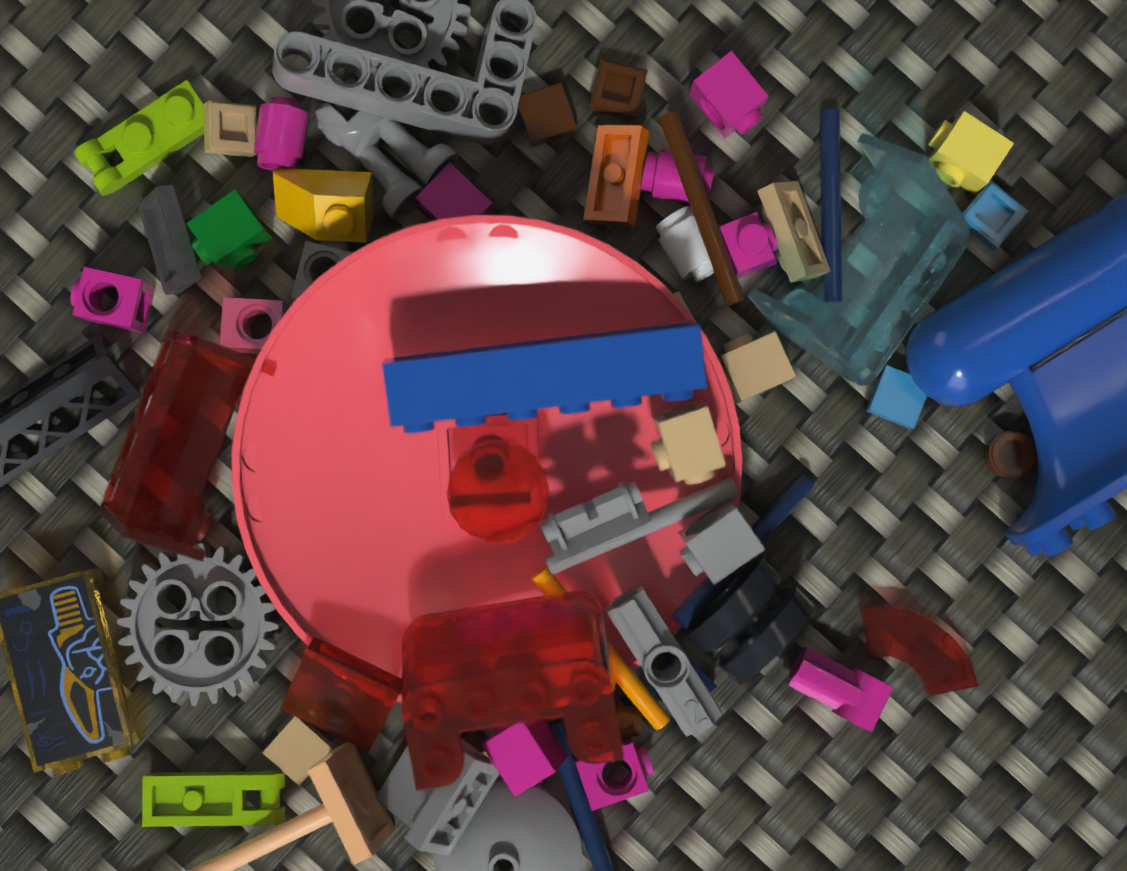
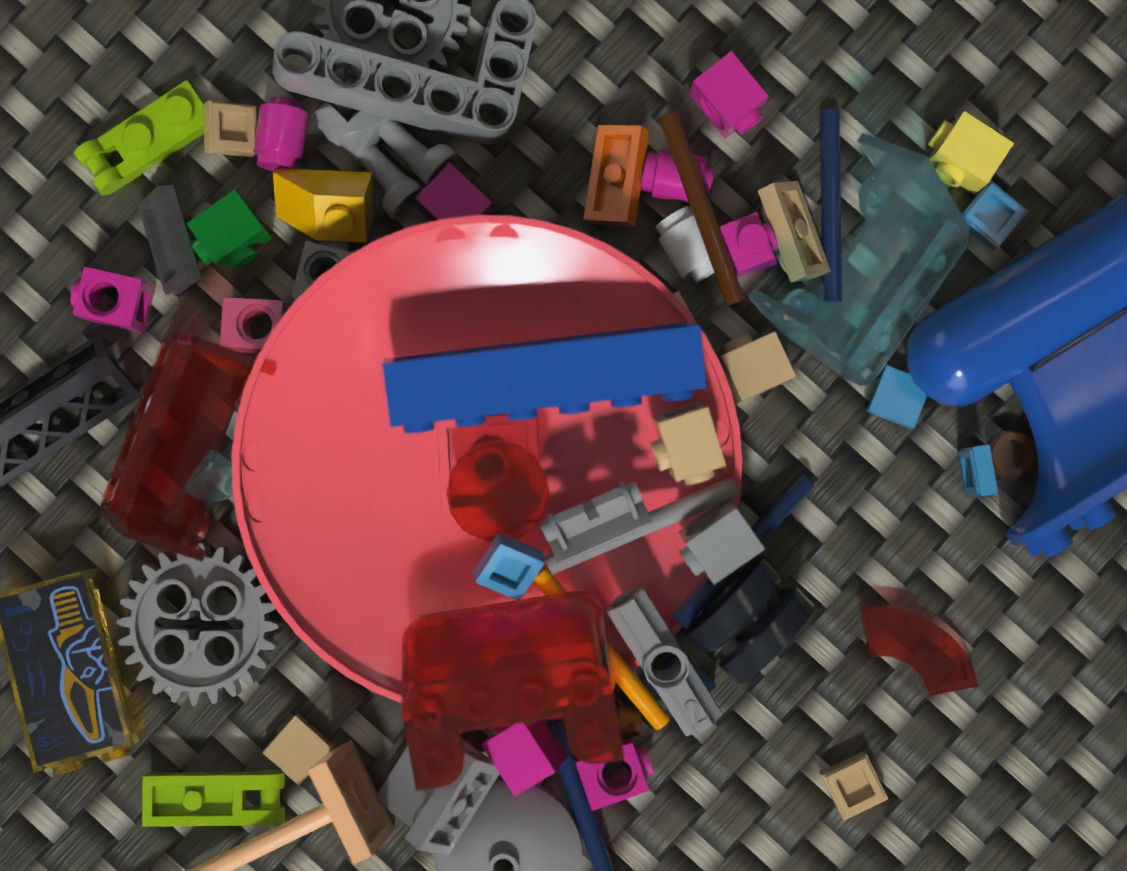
clear red tile [280,637,406,752] -> none
reddish brown tile [518,83,577,147] -> none
reddish brown tile [589,59,648,121] -> none
dark pink piece [786,646,894,732] -> none
none -> clear light blue tile [182,449,233,502]
none -> dark azure tile [473,533,545,601]
none -> tan tile [819,751,888,821]
none -> dark azure tile [958,444,998,497]

